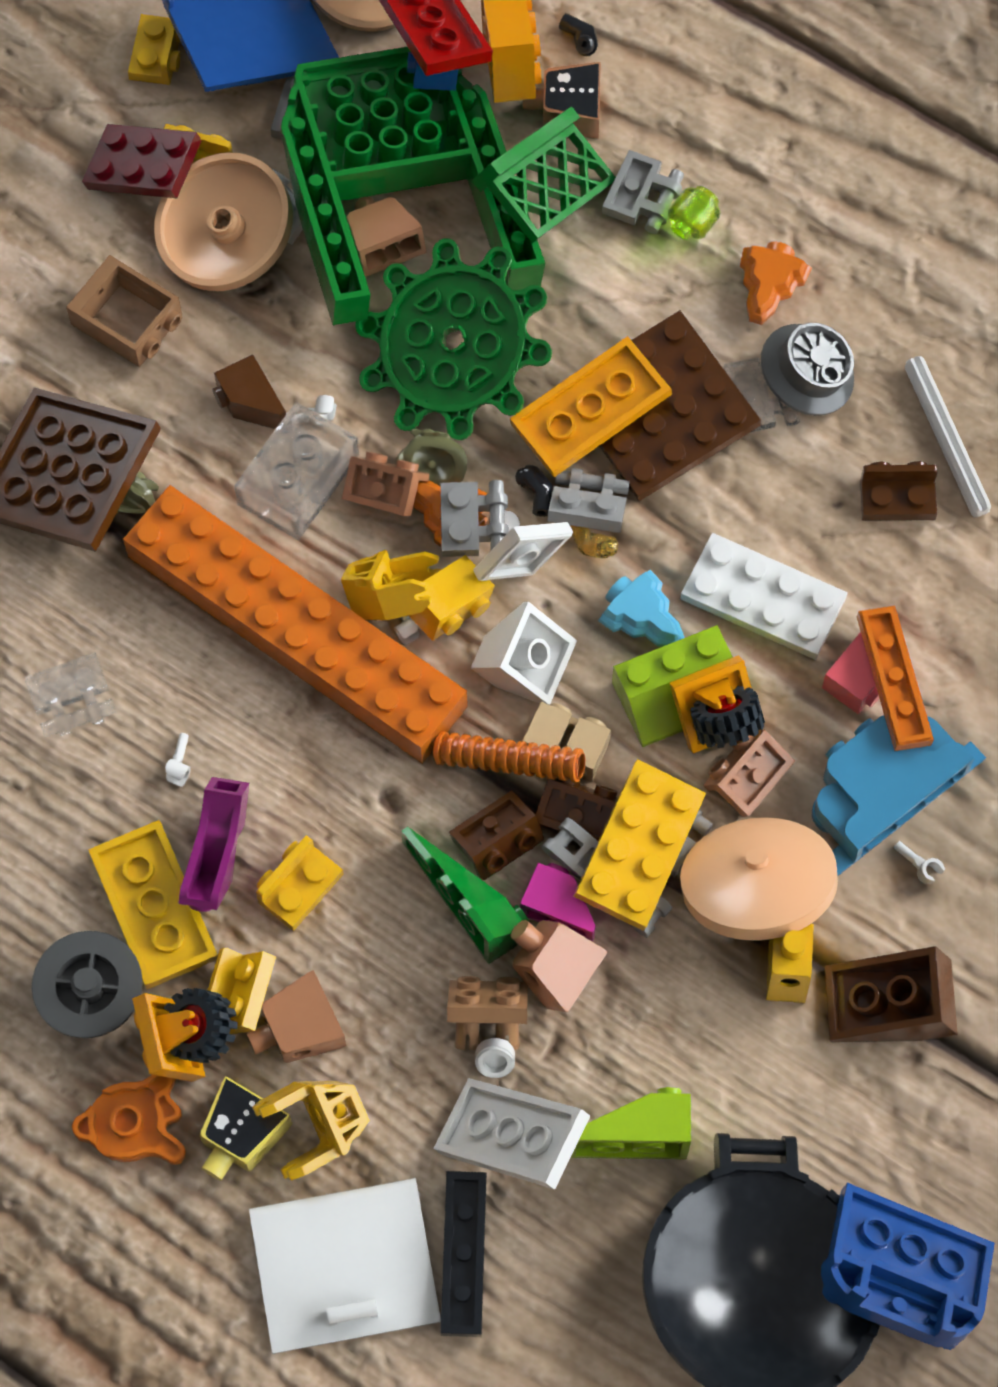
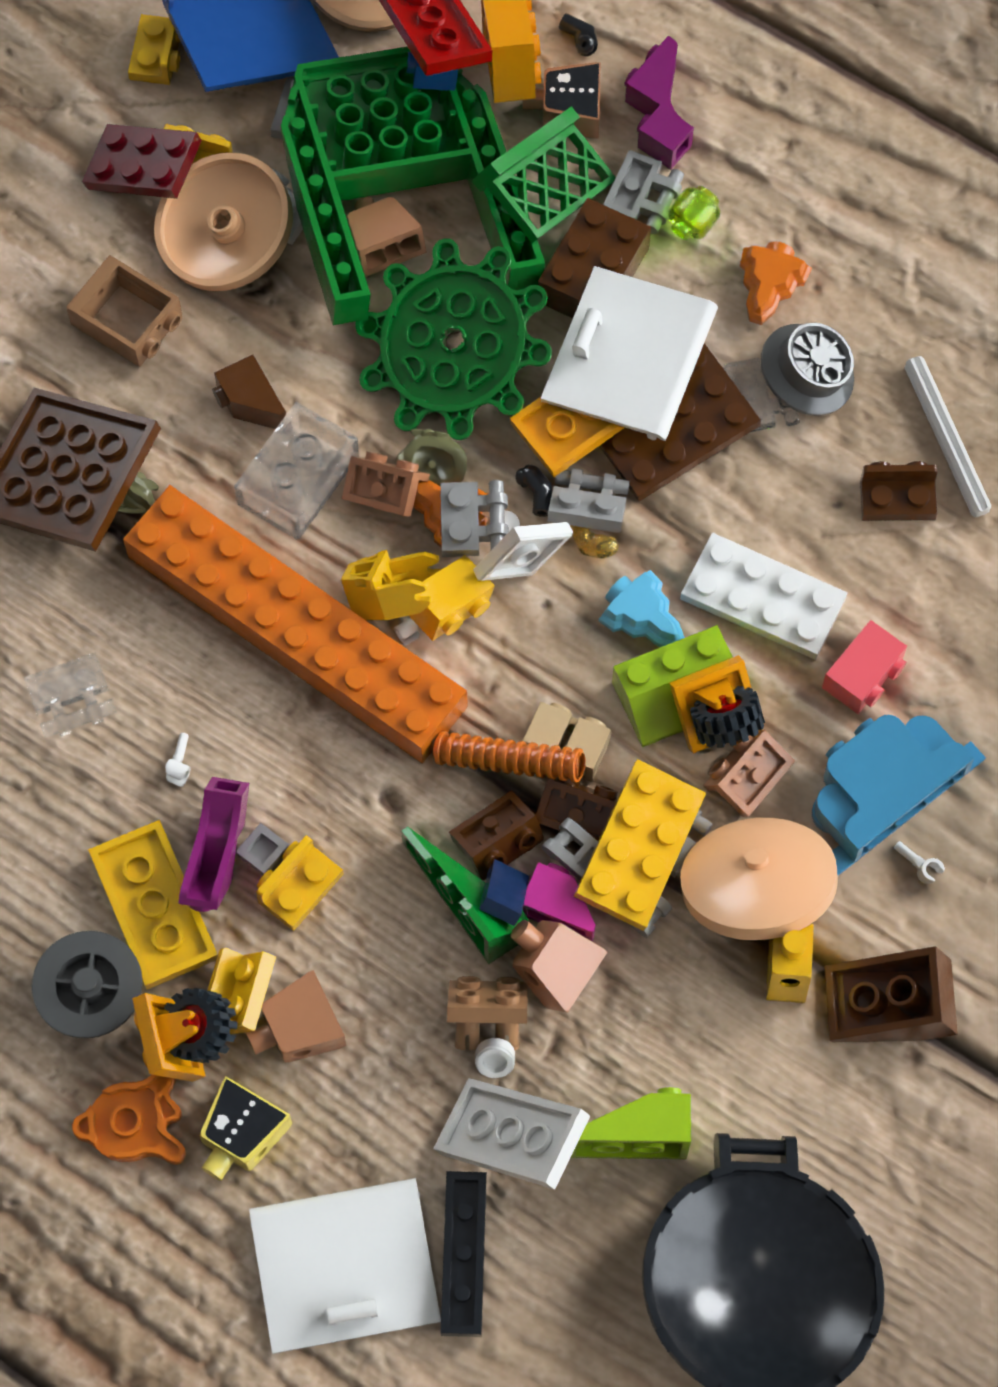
yellow piece [252,1081,370,1181] -> none
white hand [286,395,337,423] -> none
white slope [471,602,577,705] -> none
blue plate [821,1183,995,1350] -> none
orange tile [857,605,934,751] -> none
none -> light grey plate [236,823,289,875]
none -> dark blue tile [479,859,529,926]
none -> reddish brown brick [538,198,651,318]
none -> white container [540,266,718,441]
none -> magenta arch [624,36,694,170]

